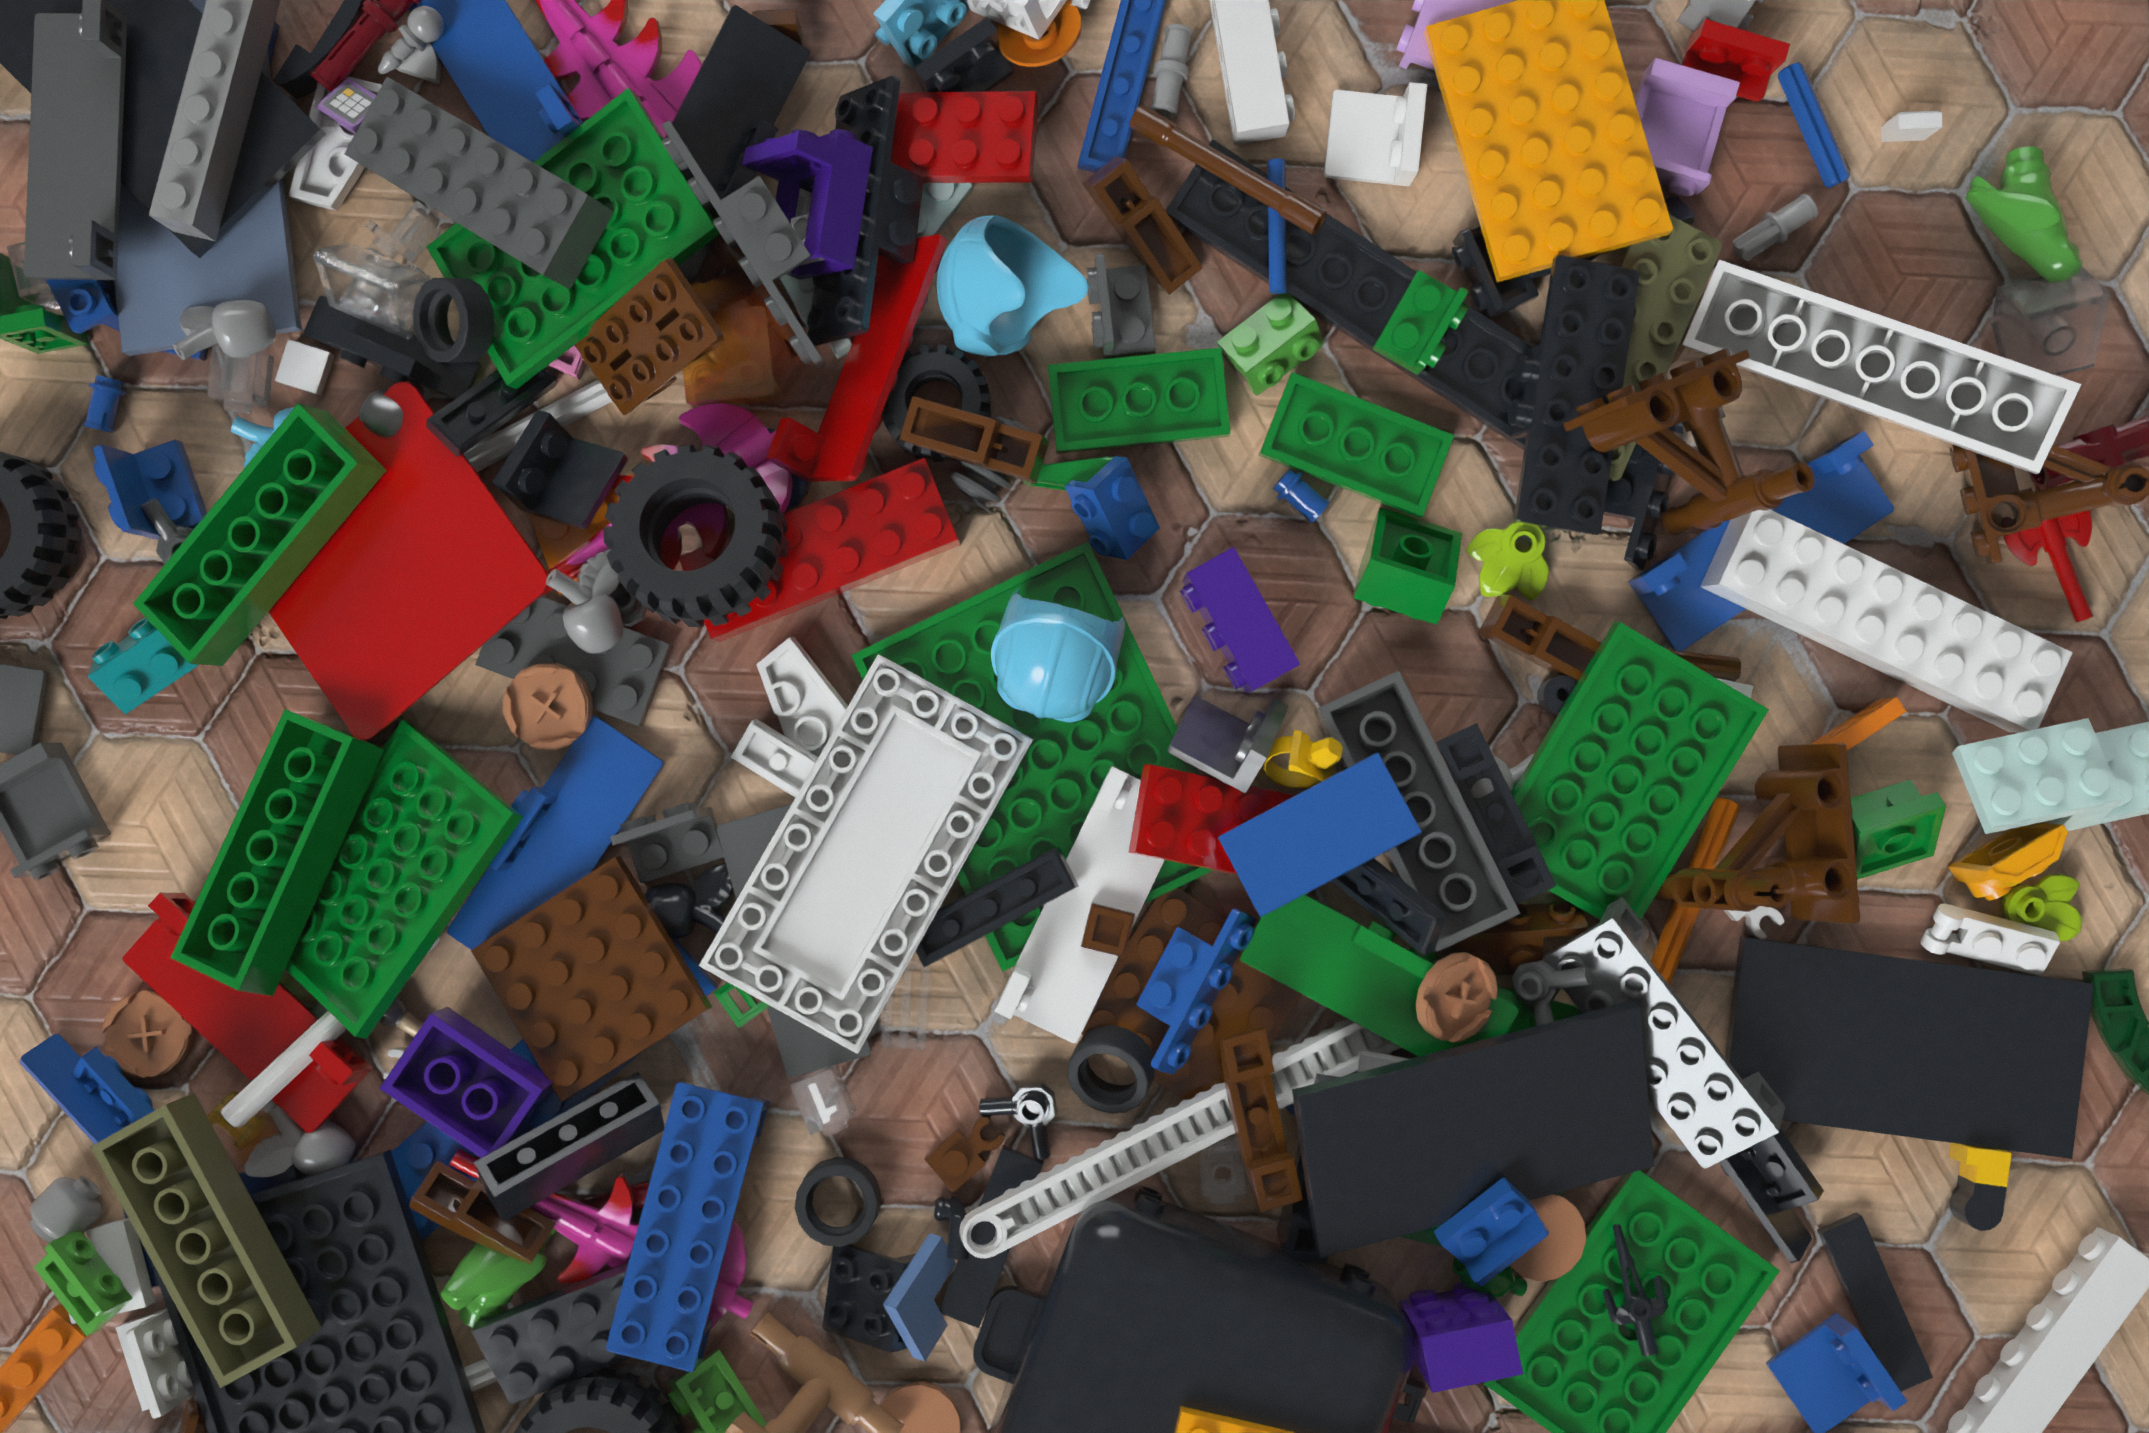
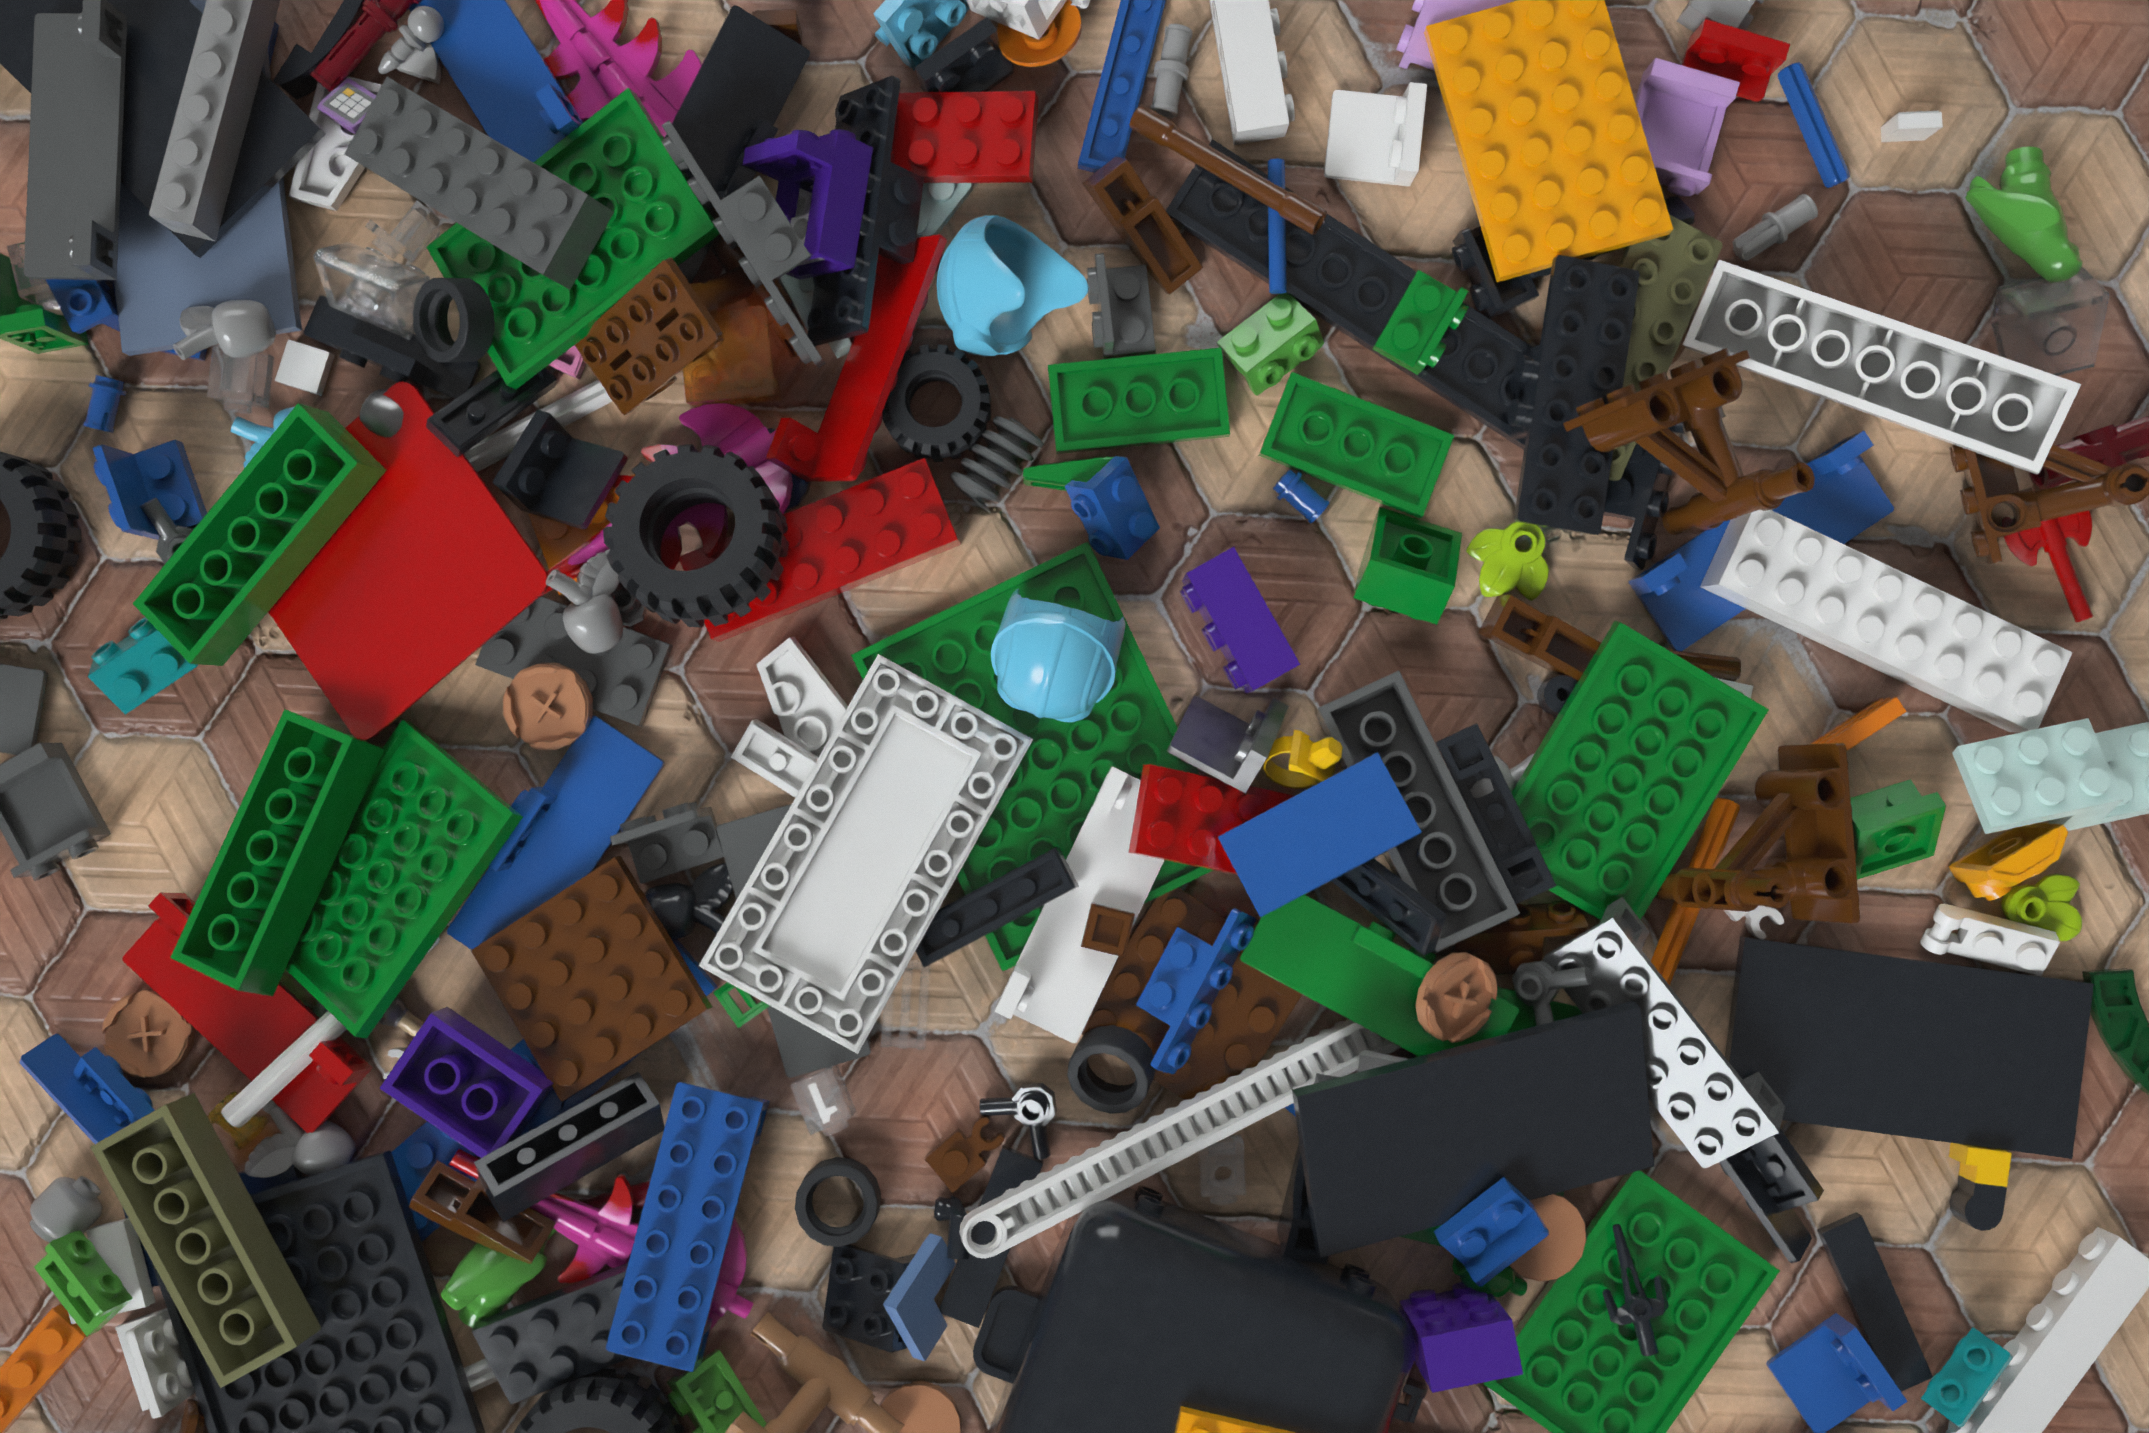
reddish brown slope [899,396,1050,484] -> none
reddish brown slope [1220,1027,1303,1212] -> none
none -> teal bracket [1921,1327,2013,1427]

